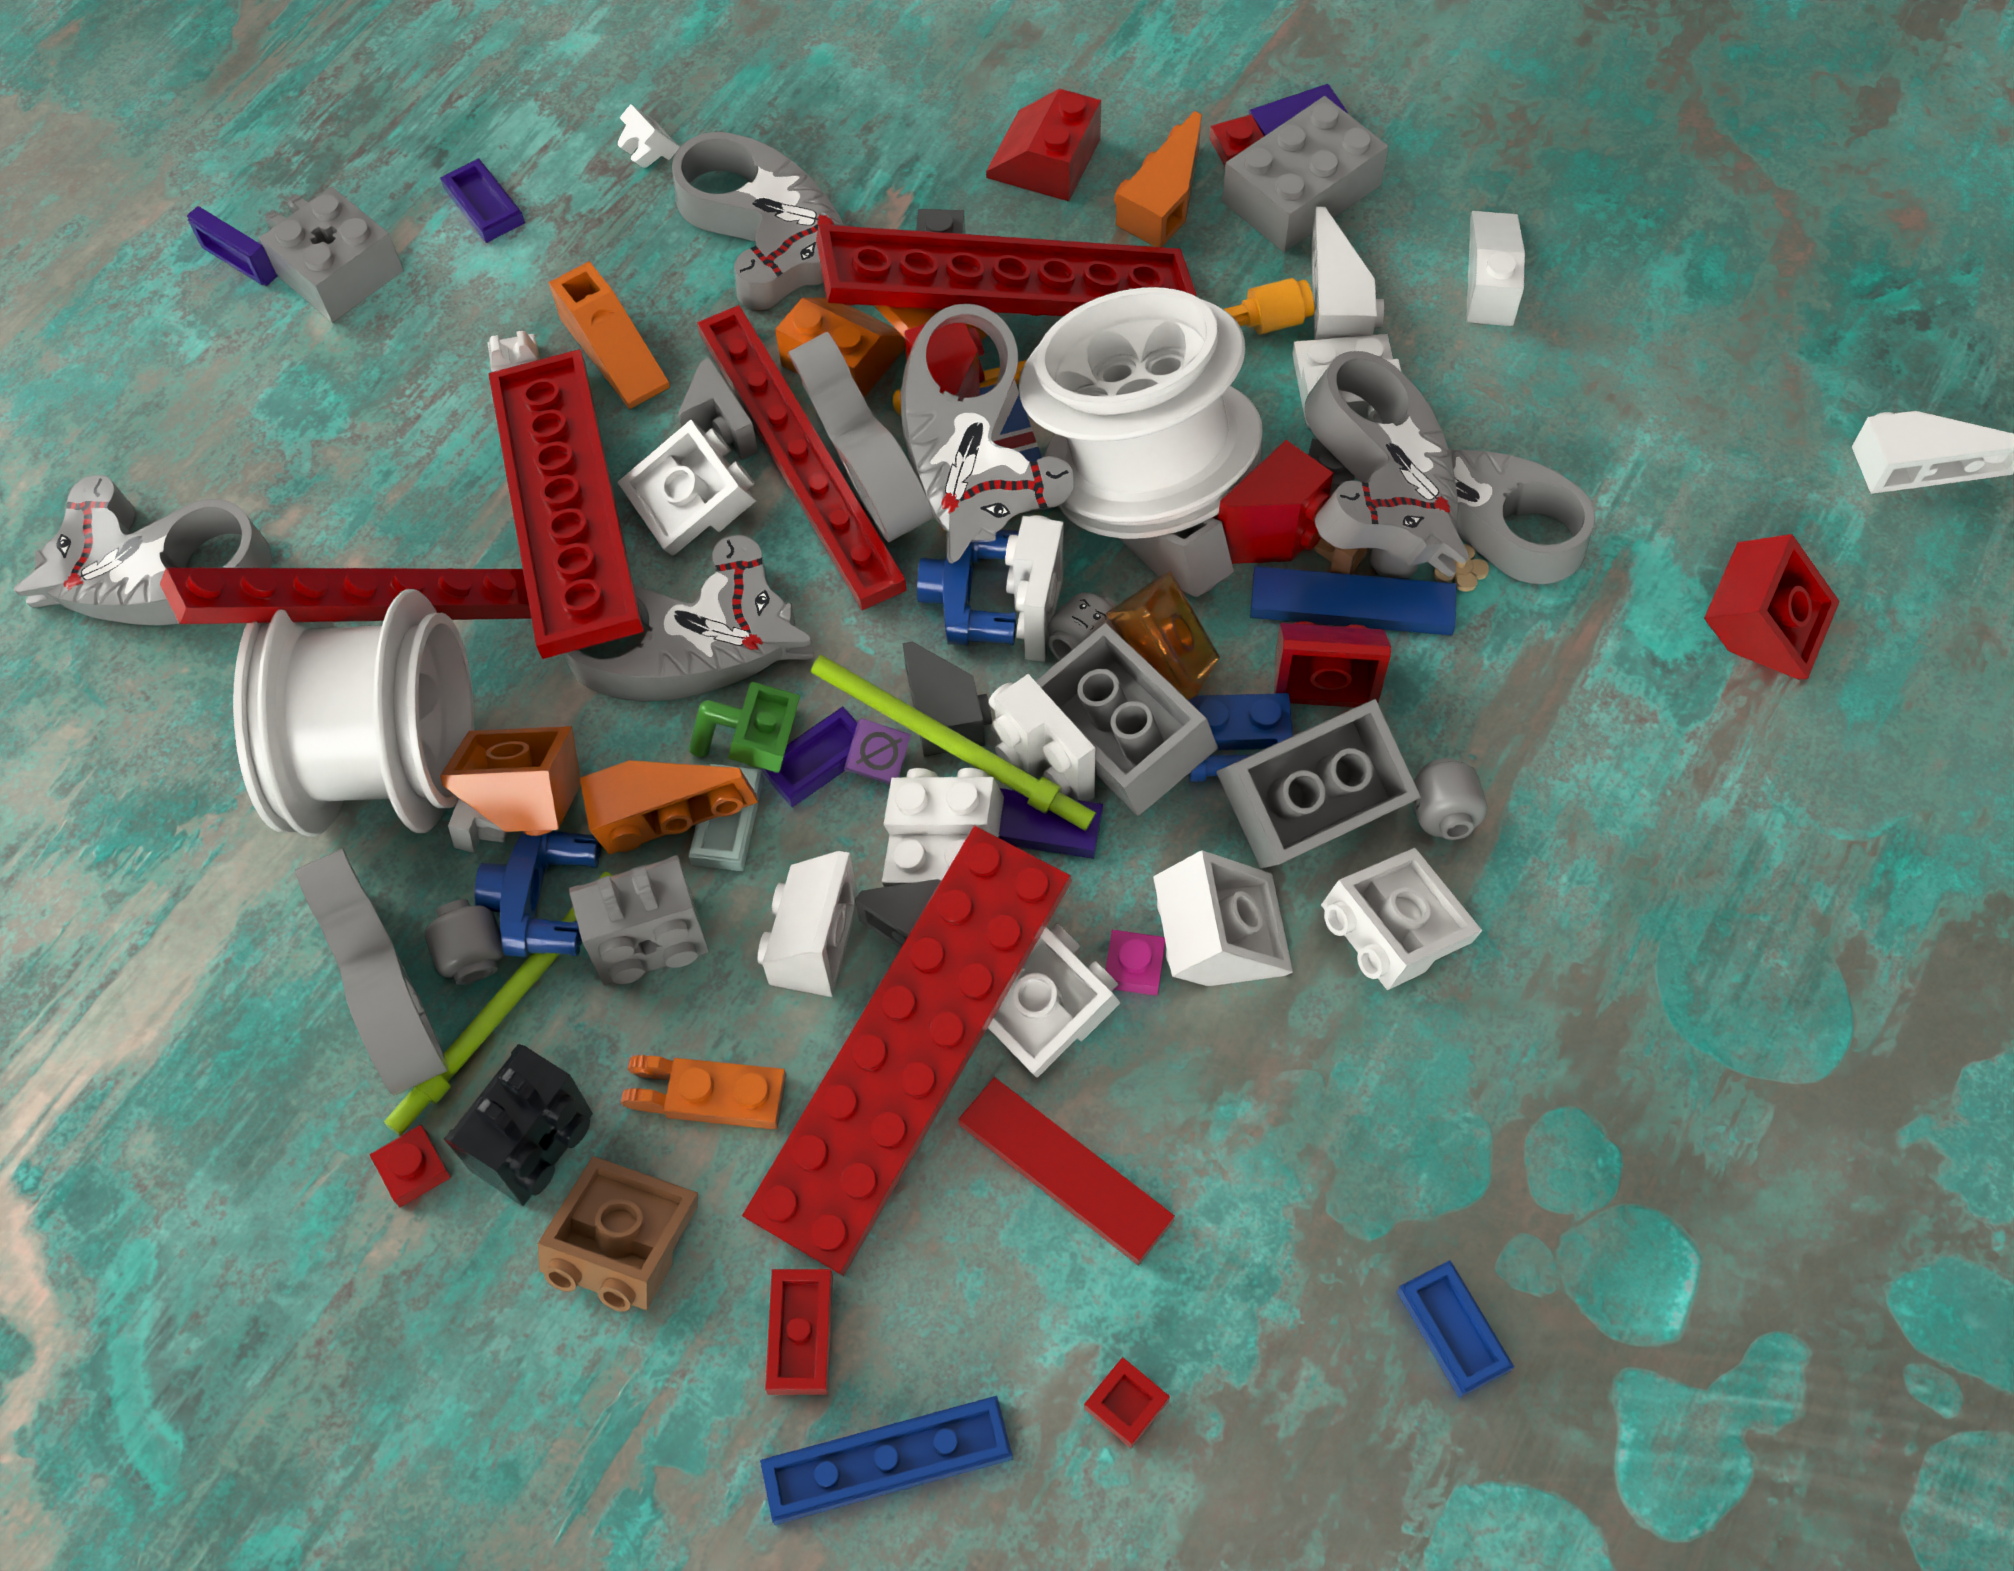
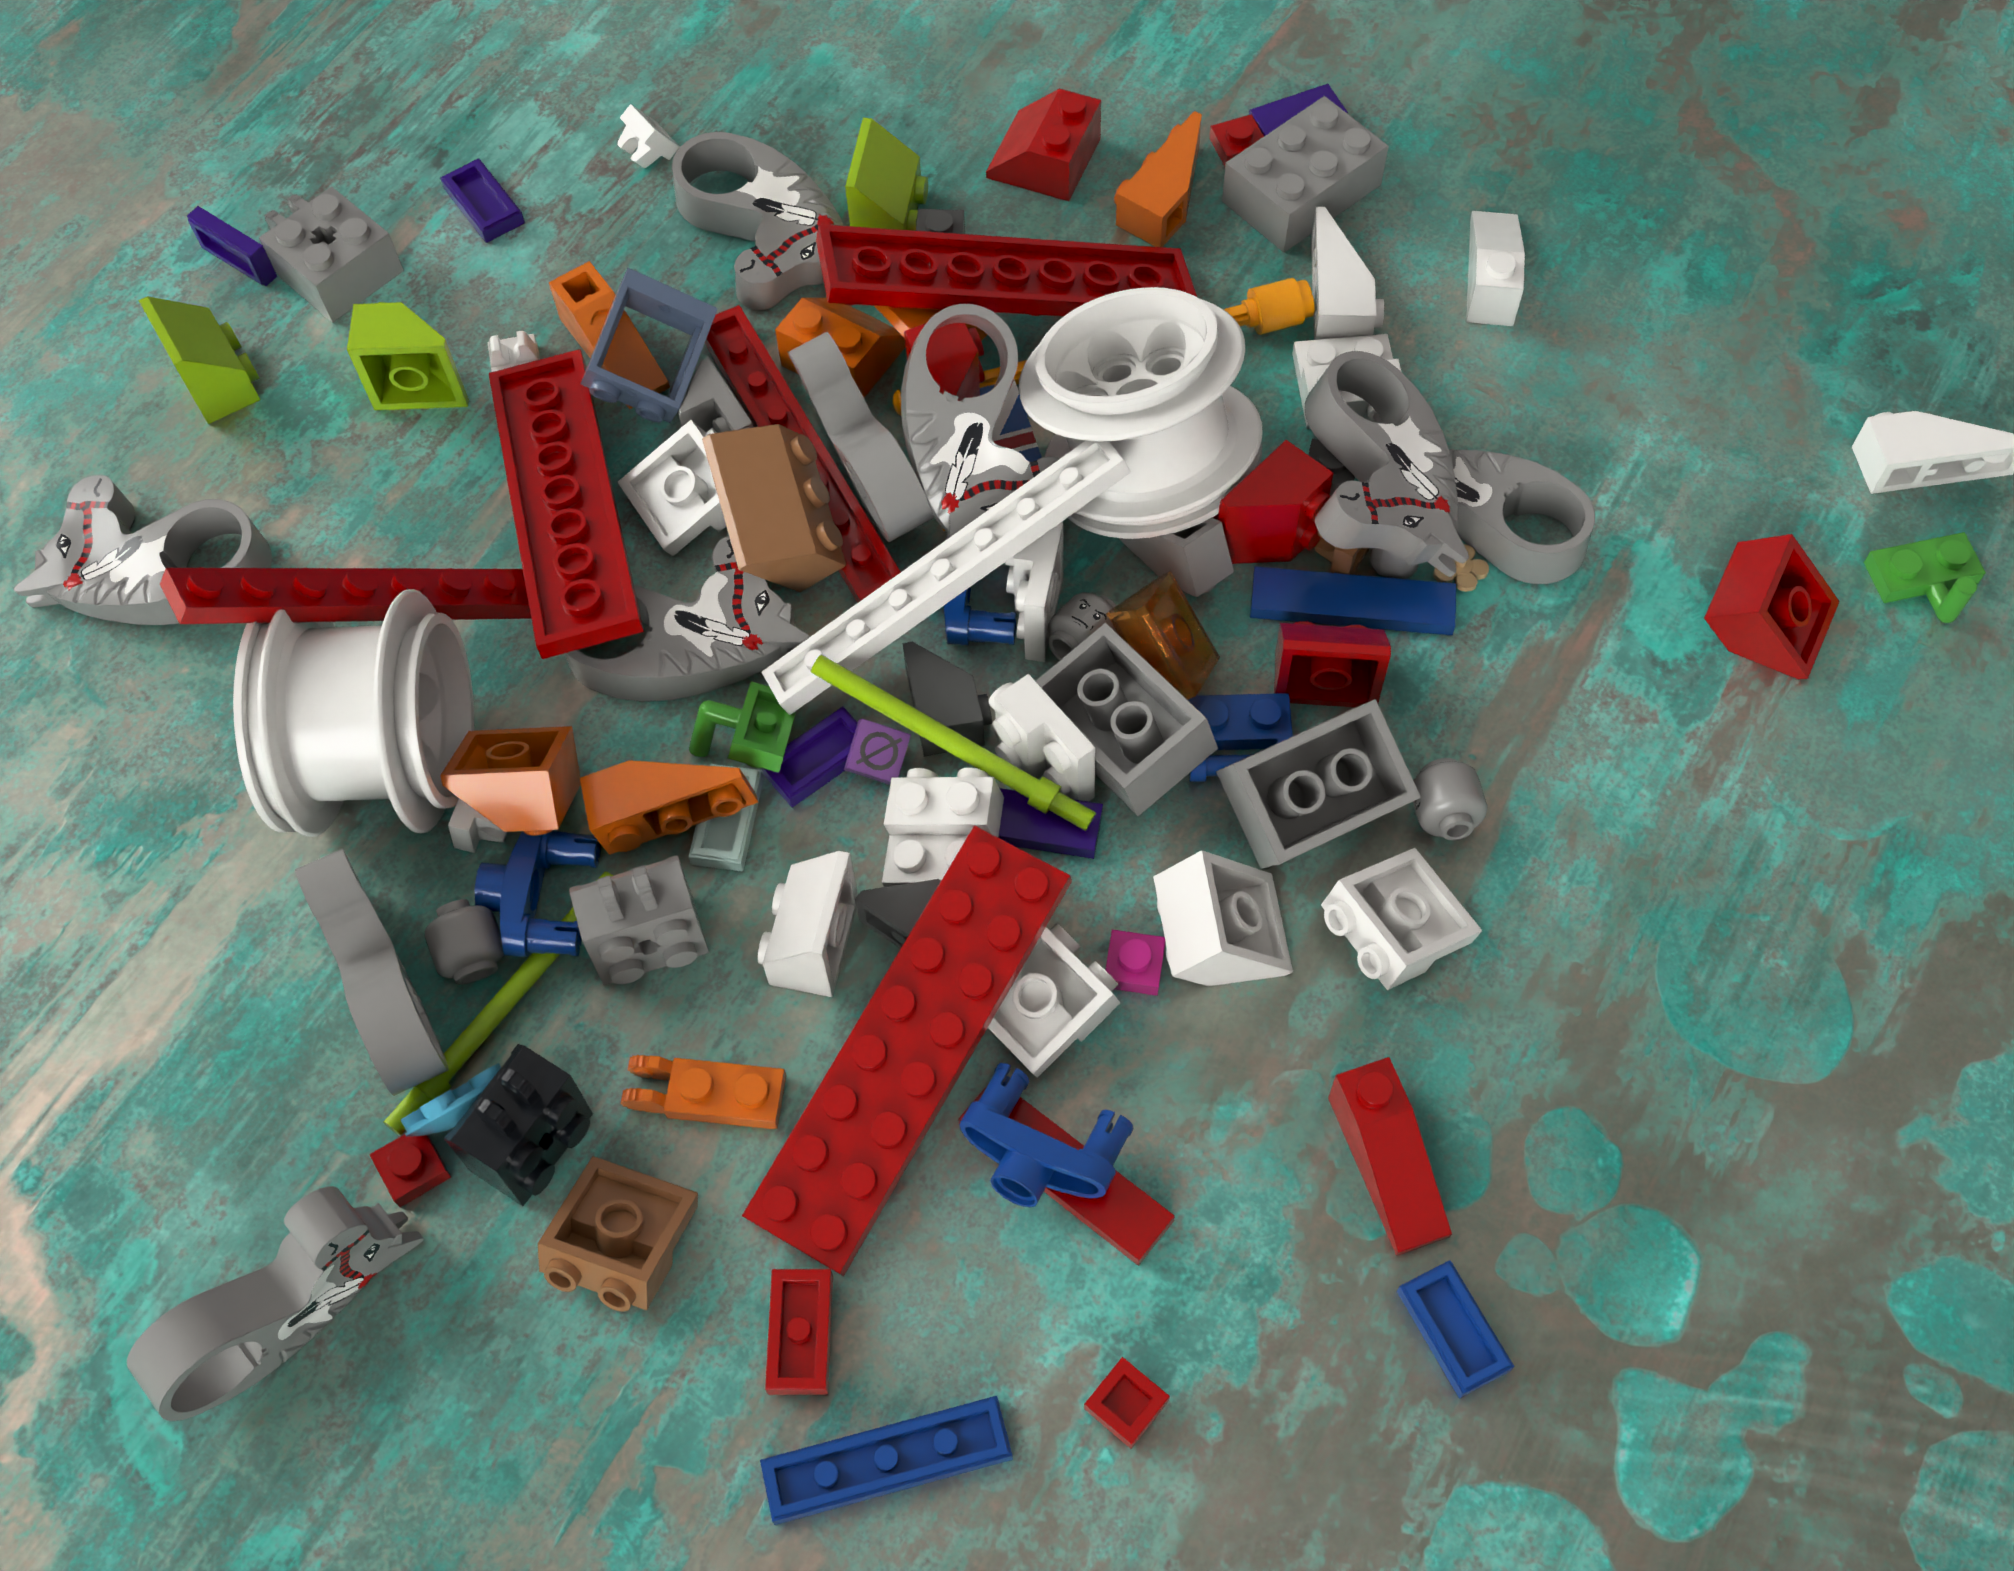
none -> light grey animal [127,1186,424,1421]
none -> lime slope [138,296,260,424]
none -> lime slope [347,302,469,410]
none -> medium azure dish [401,1063,501,1137]
none -> sand blue window [580,268,718,423]
none -> medium nougat slope [702,424,847,593]
none -> white plate [761,441,1131,715]
none -> lime slope [845,118,928,231]
none -> blue connector [959,1063,1134,1208]
none -> red slope [1328,1057,1452,1256]
none -> bright green plate [1864,532,1986,623]

